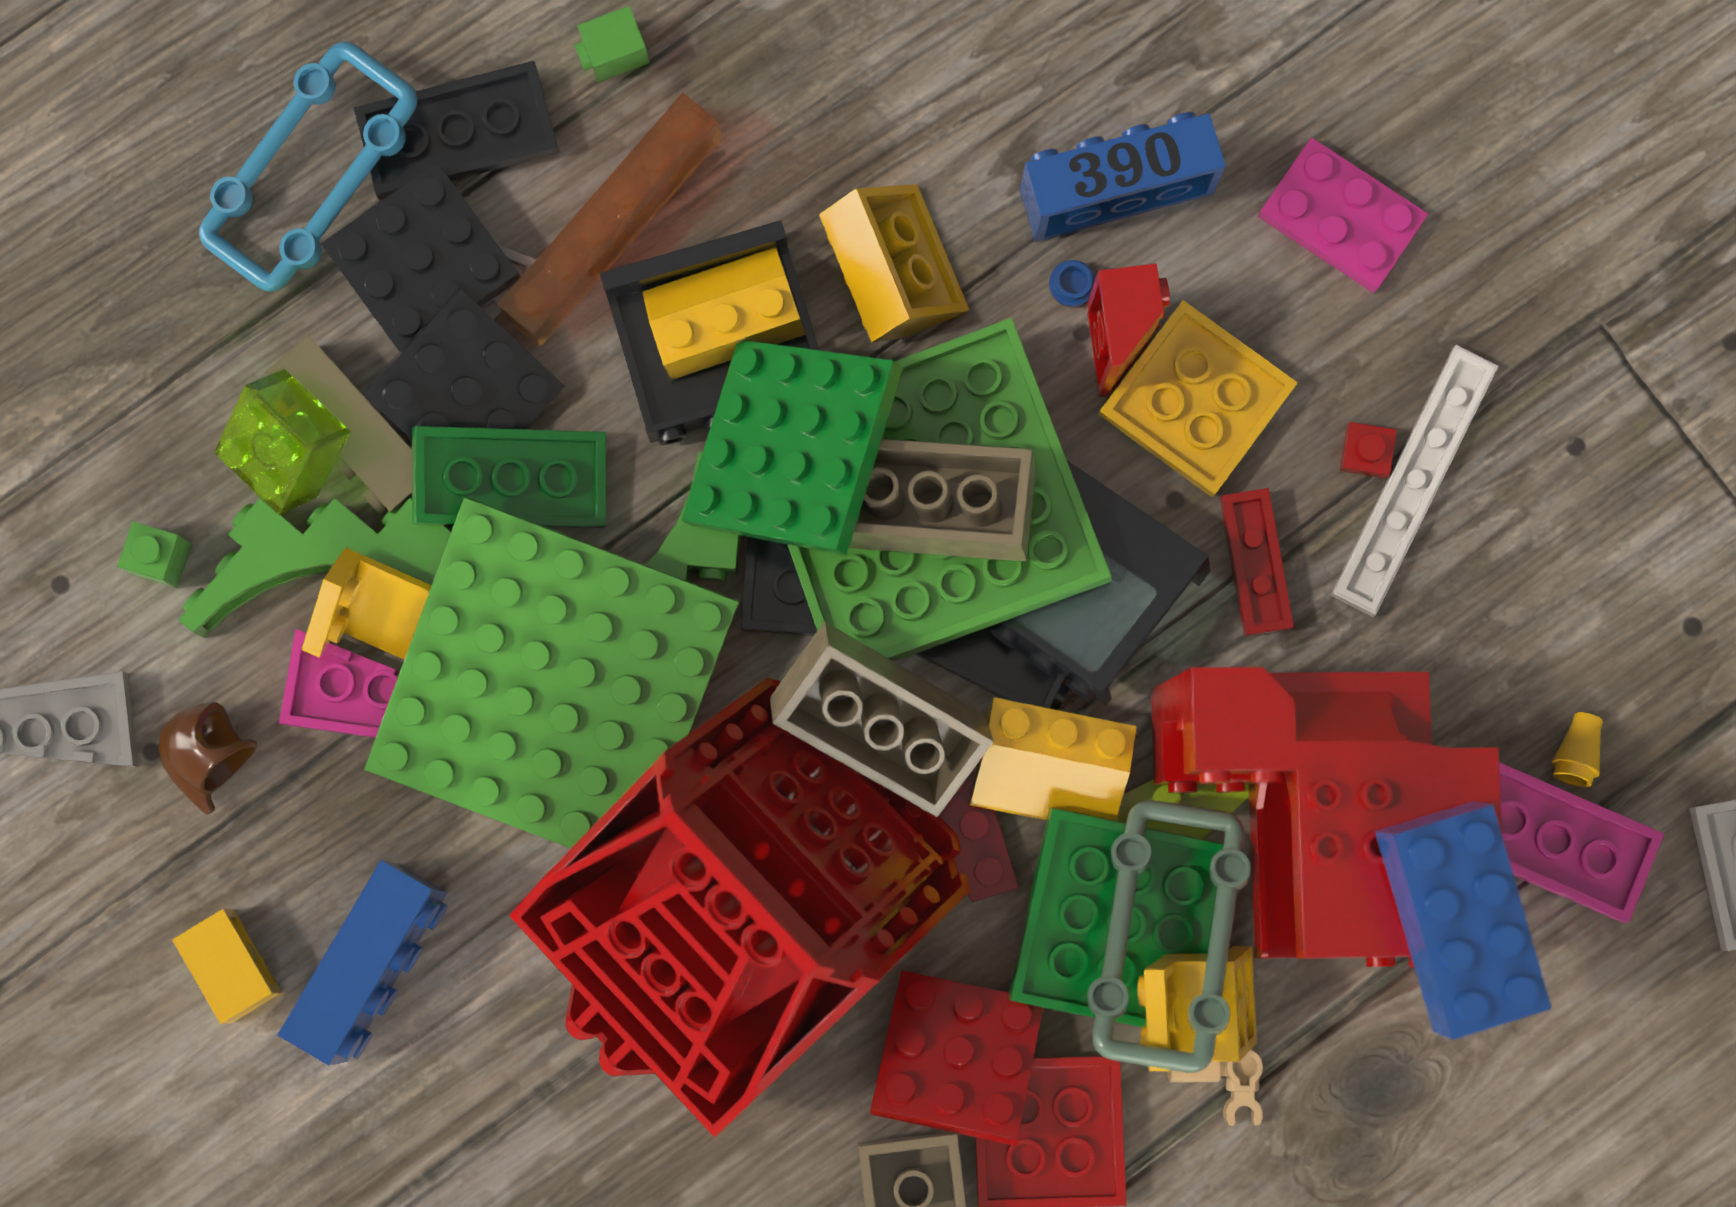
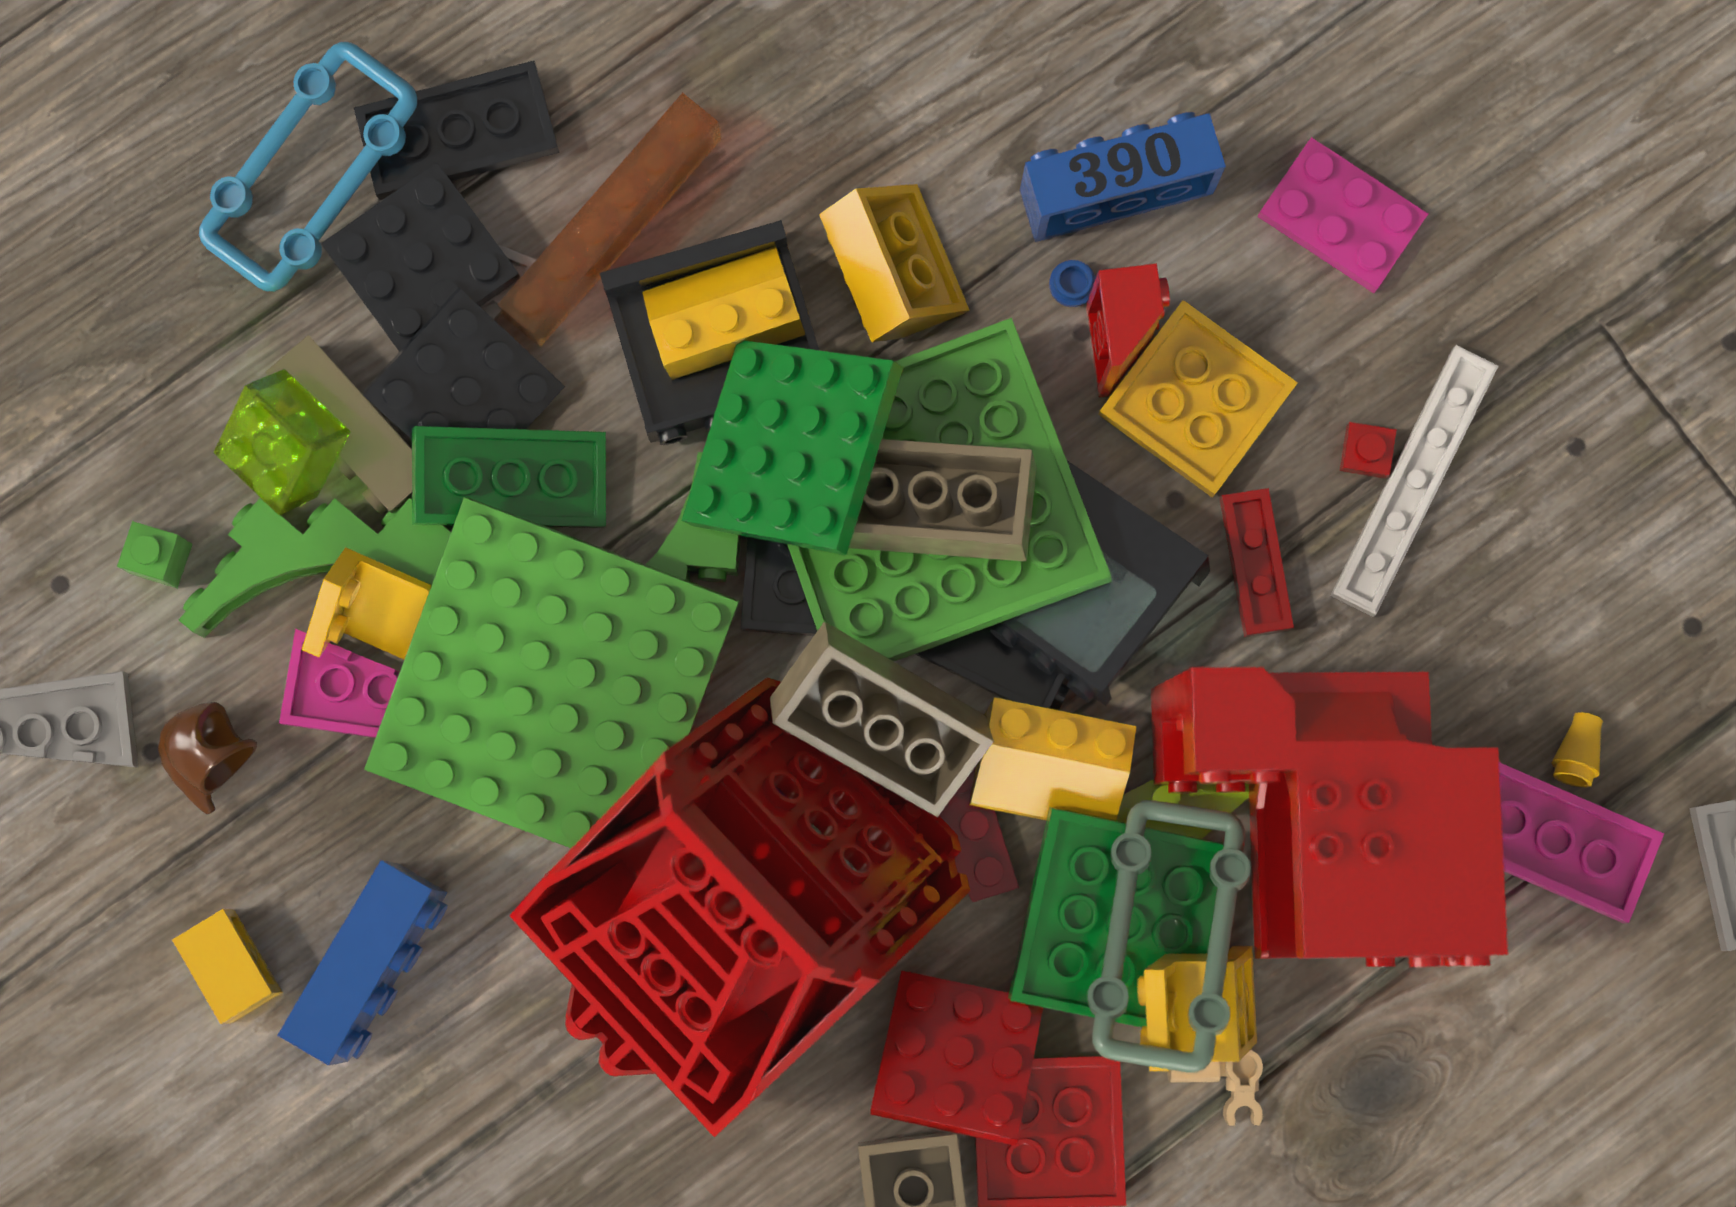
bright green brick [574,6,650,83] -> none
blue brick [1375,801,1552,1040] -> none

